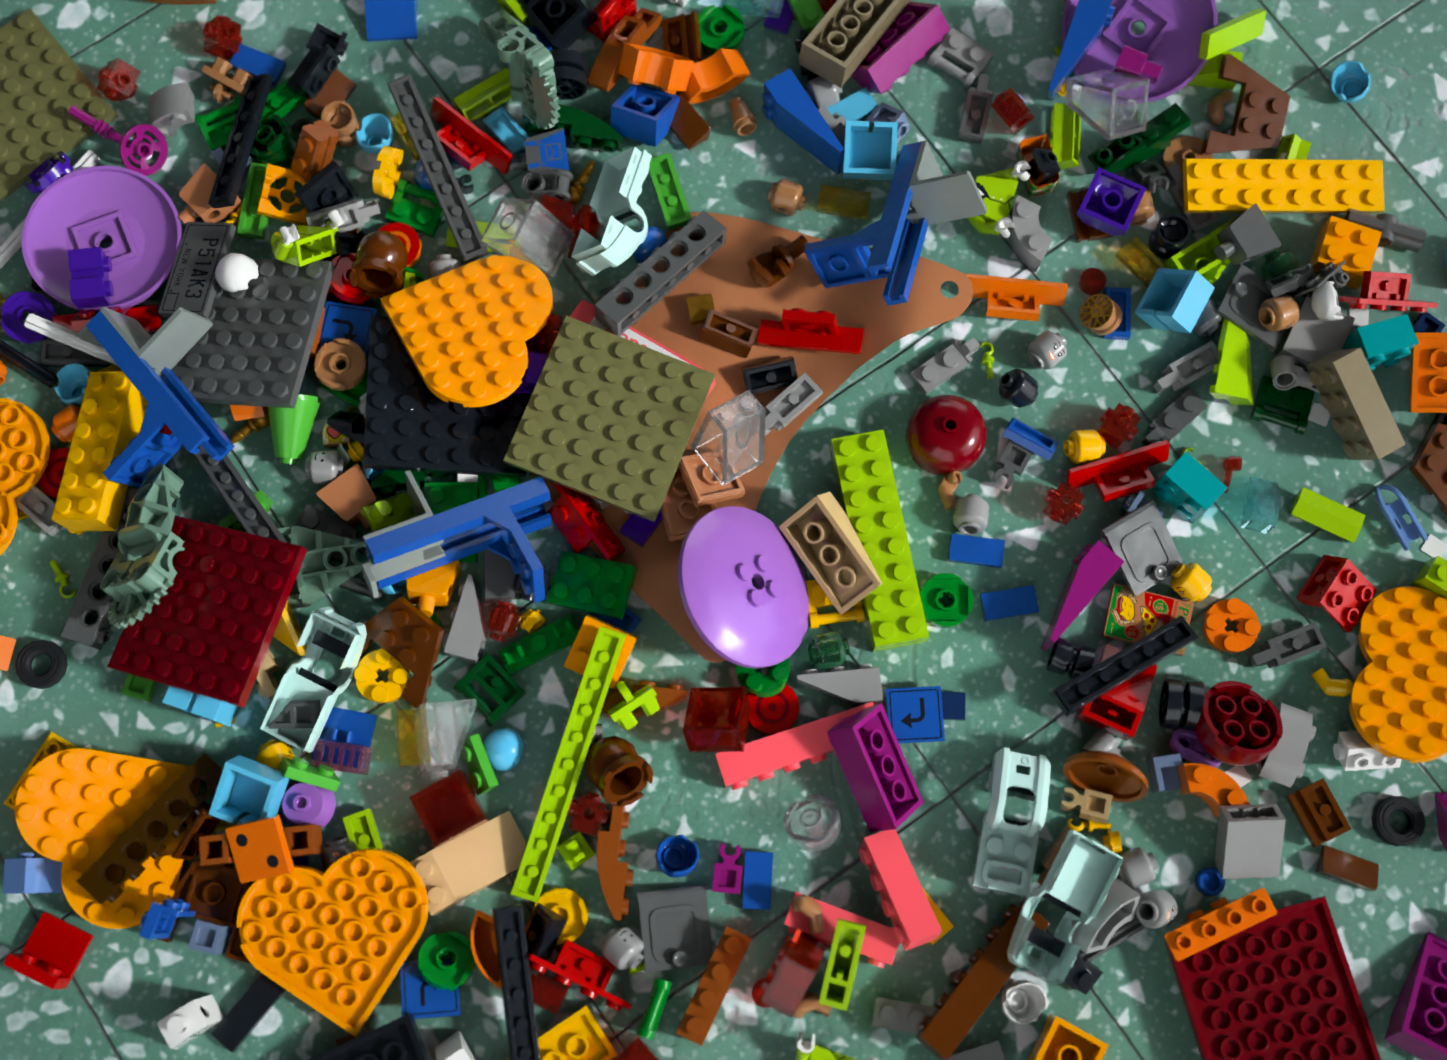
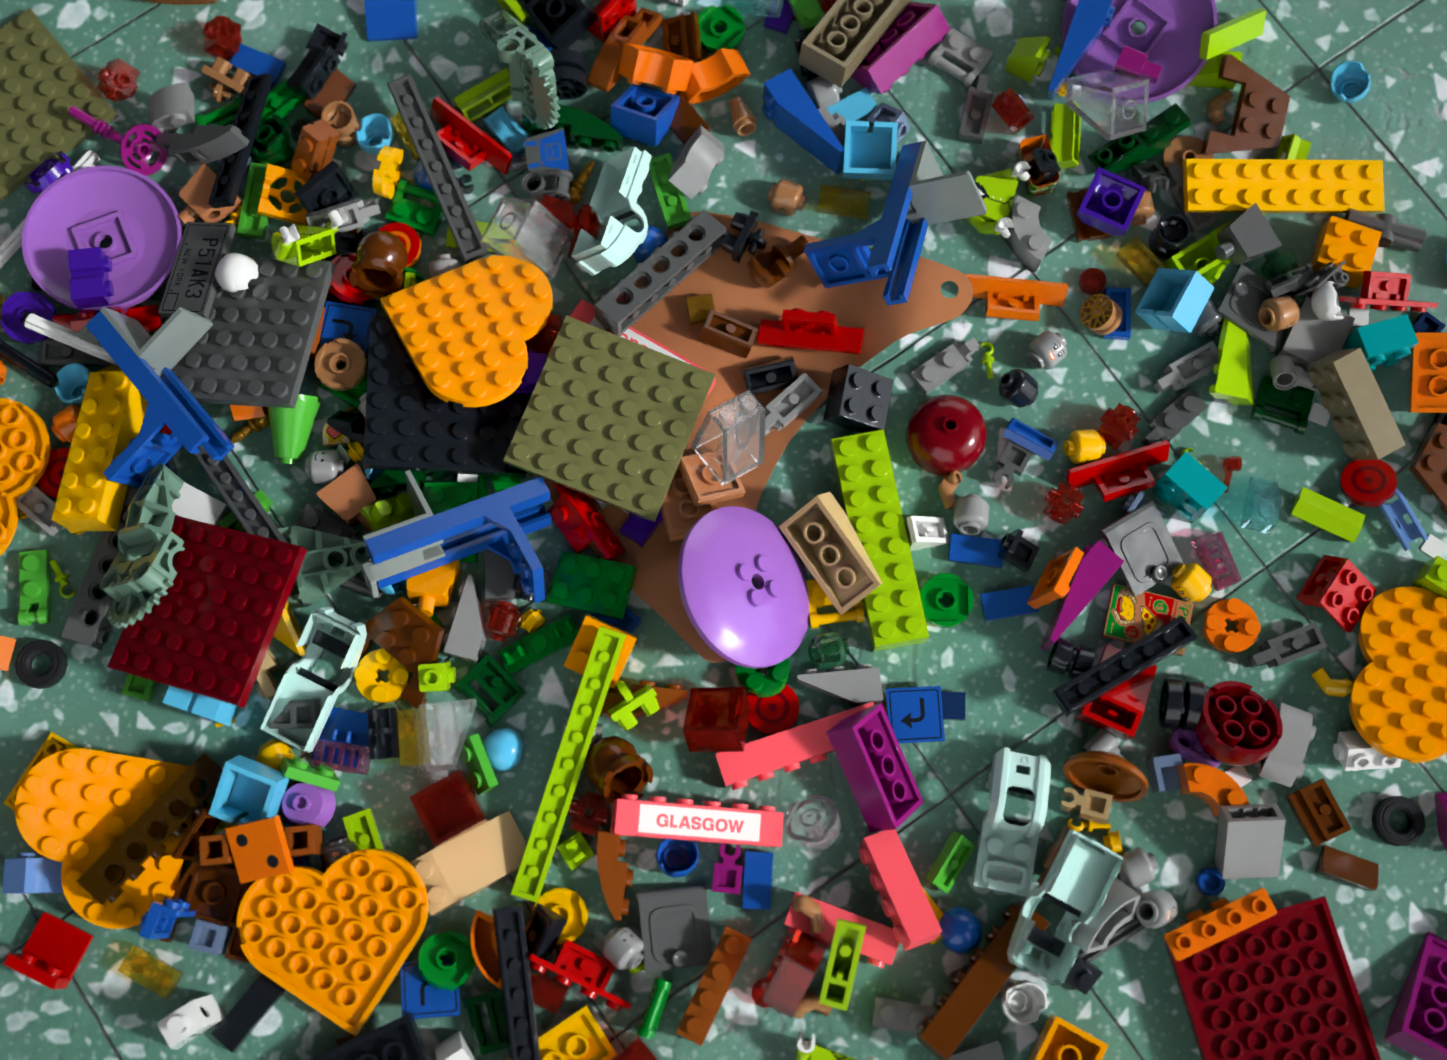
none -> bright green plate [18,549,51,626]
none -> clear yellow plate [118,945,184,999]
none -> dark grey slope [155,124,250,166]
none -> white brick [172,482,232,526]
none -> black hips [368,707,399,760]
none -> lime bracket [418,660,456,692]
none -> dark green plate [462,989,508,1057]
none -> brick [610,794,784,848]
none -> light grey brick [668,125,725,200]
none -> black hips [721,210,767,263]
none -> black brick [823,364,894,433]
none -> white slope [904,516,950,551]
none -> bright green plate [925,831,976,894]
none -> blue hair [939,906,982,954]
none -> black bracket [998,529,1040,572]
none -> lime slope [1004,36,1052,83]
none -> orange plate [1027,547,1084,609]
none -> clear pink slope [1191,531,1242,591]
none -> red tile [1340,459,1397,508]

